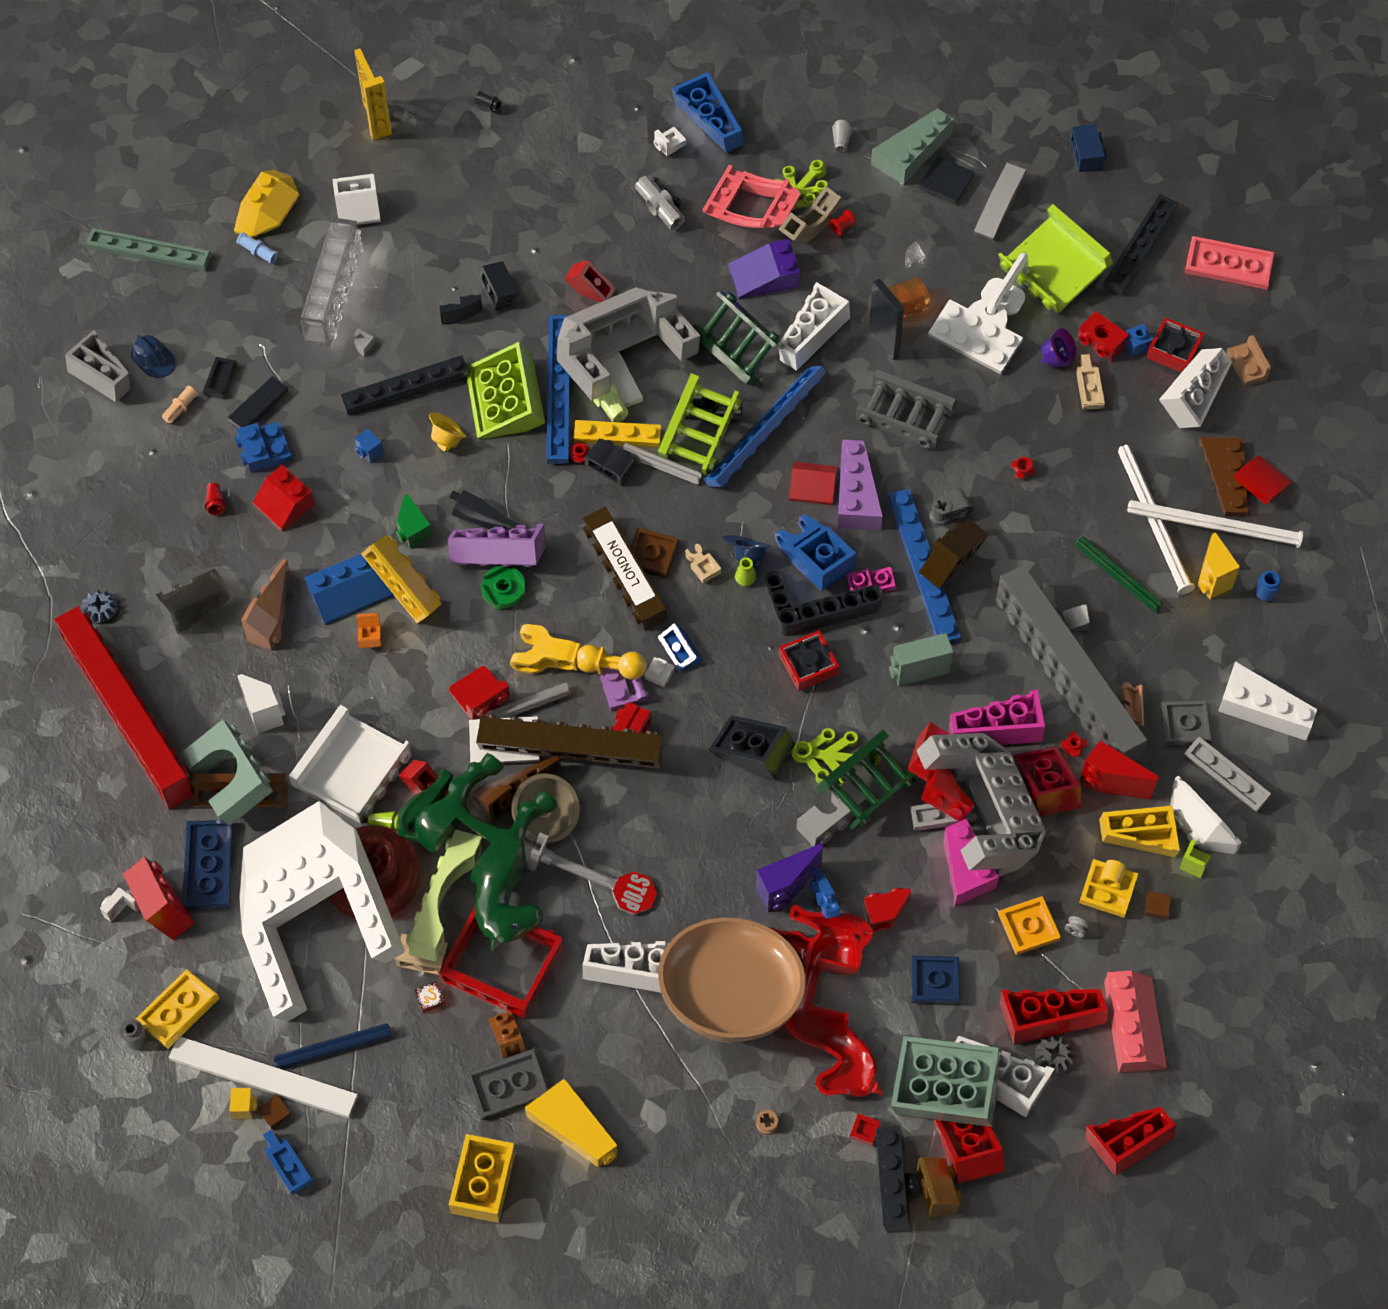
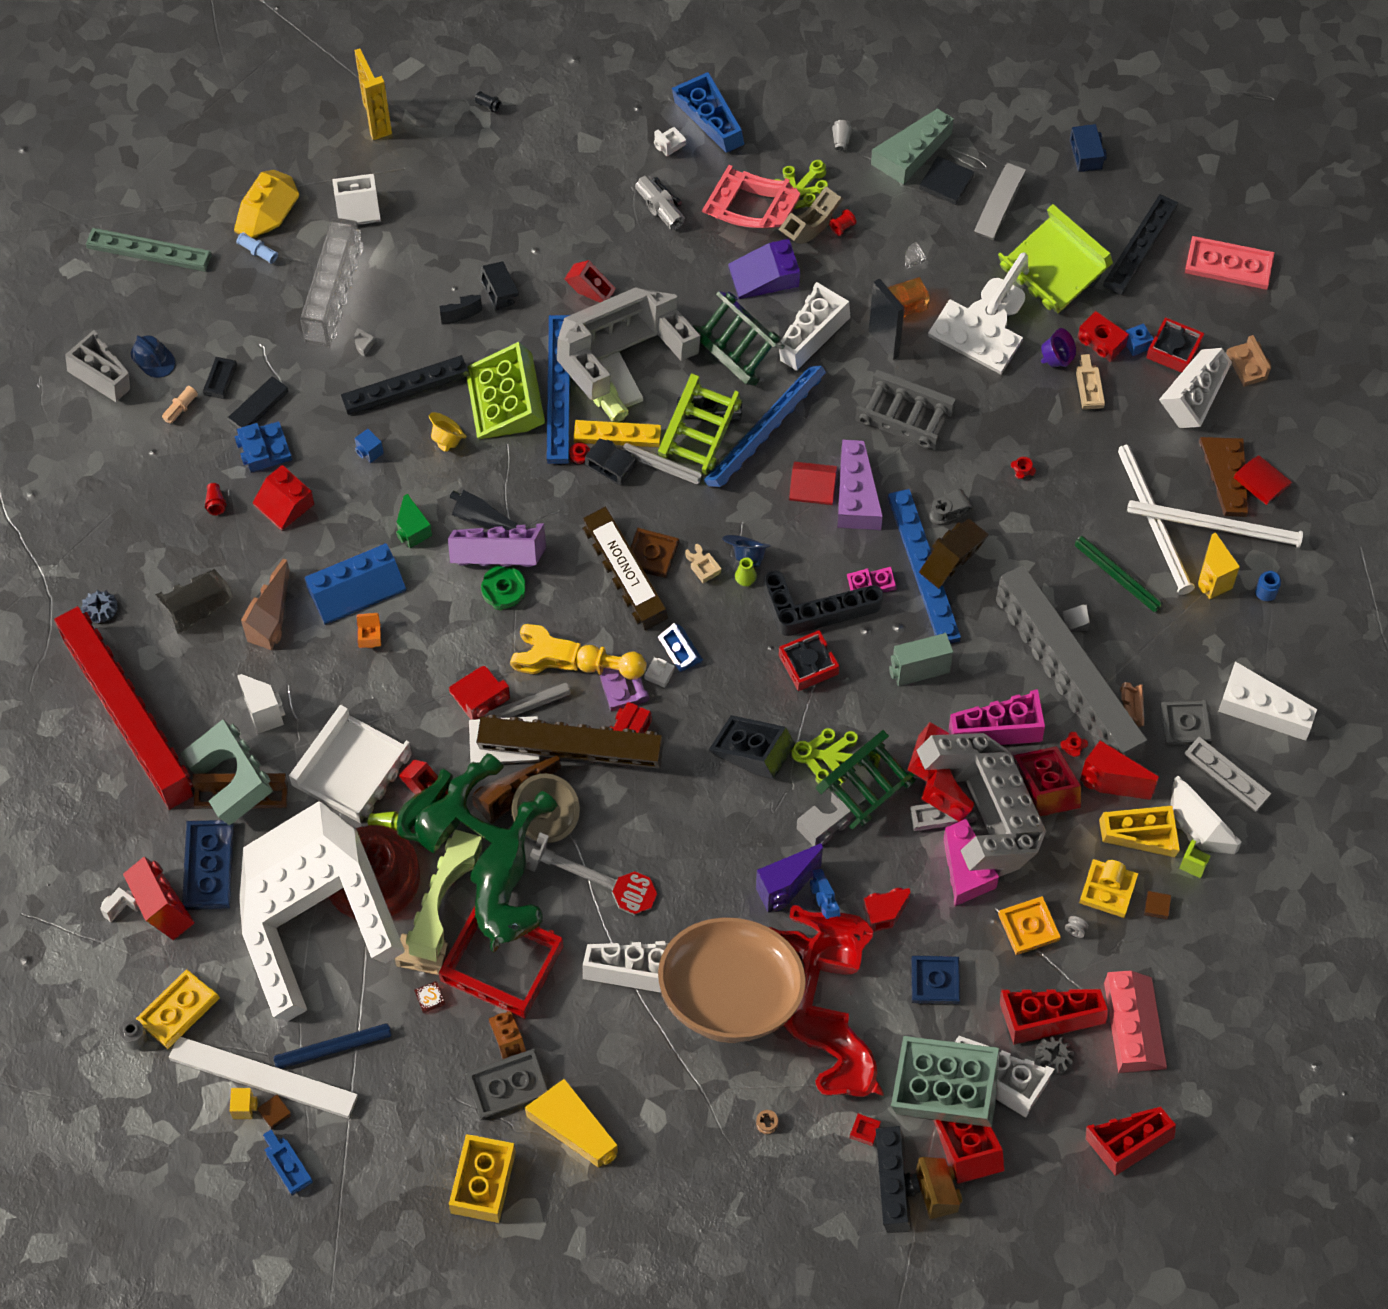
yellow slope [361,534,442,623] -> none
blue brick [775,514,856,592] -> none

